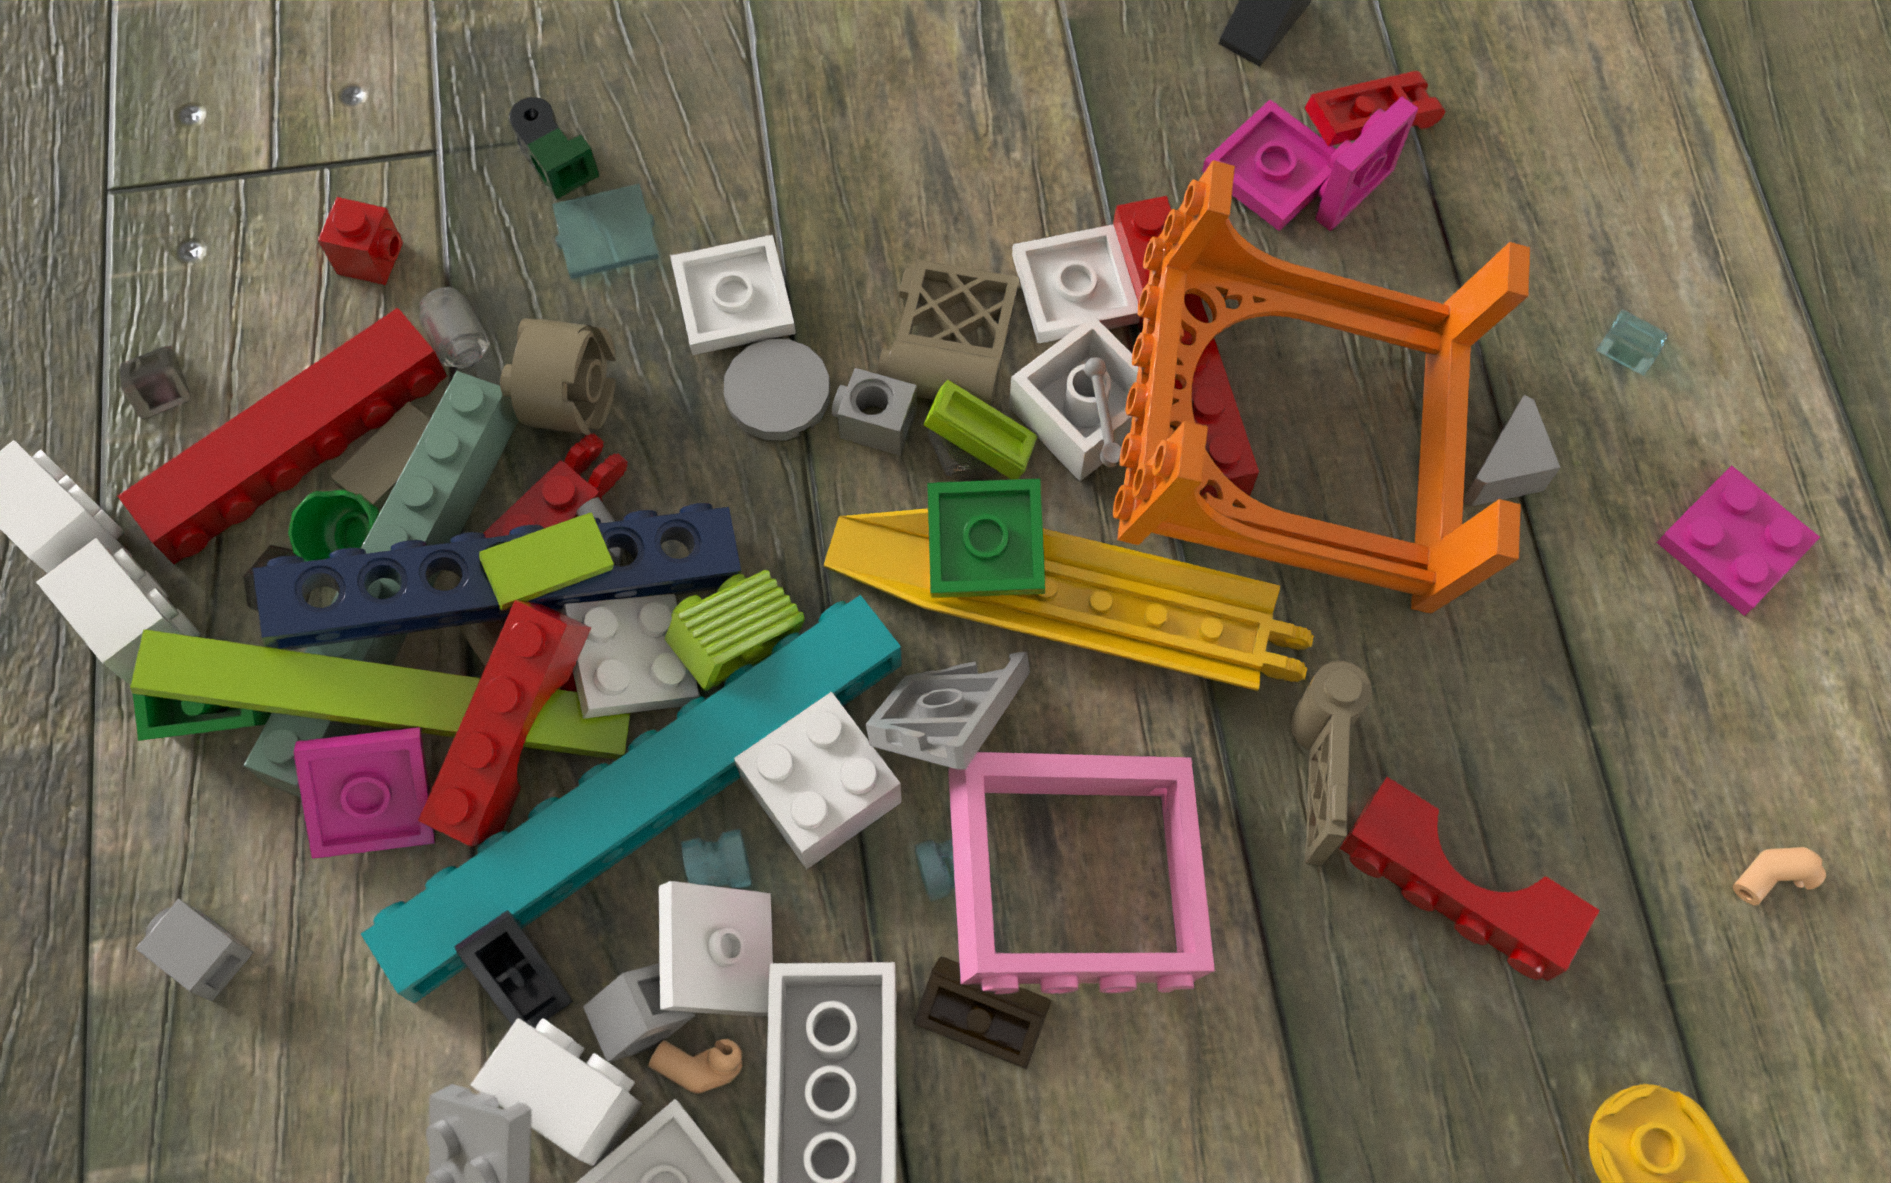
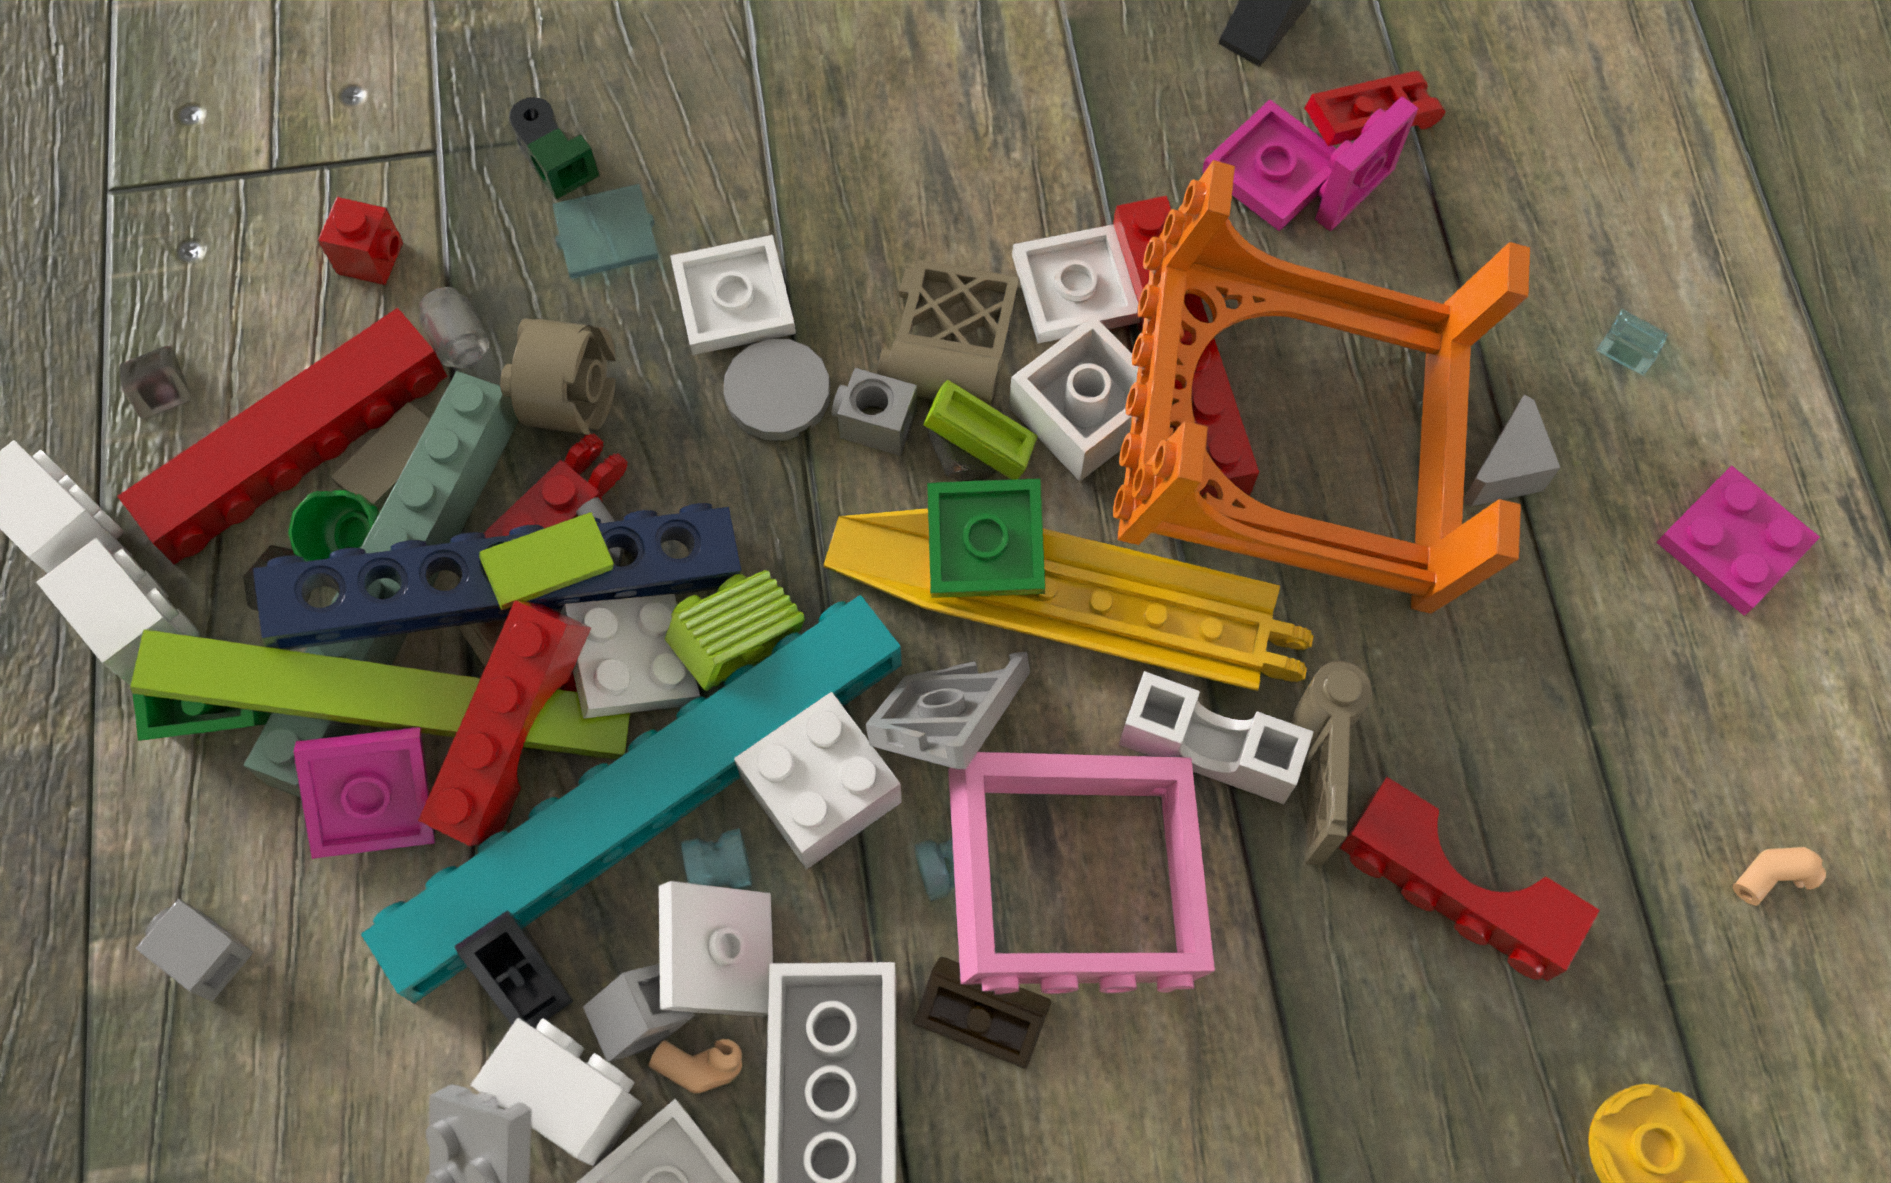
light grey hinge [1085,357,1121,467] -> none
none -> white arch [1119,671,1314,804]

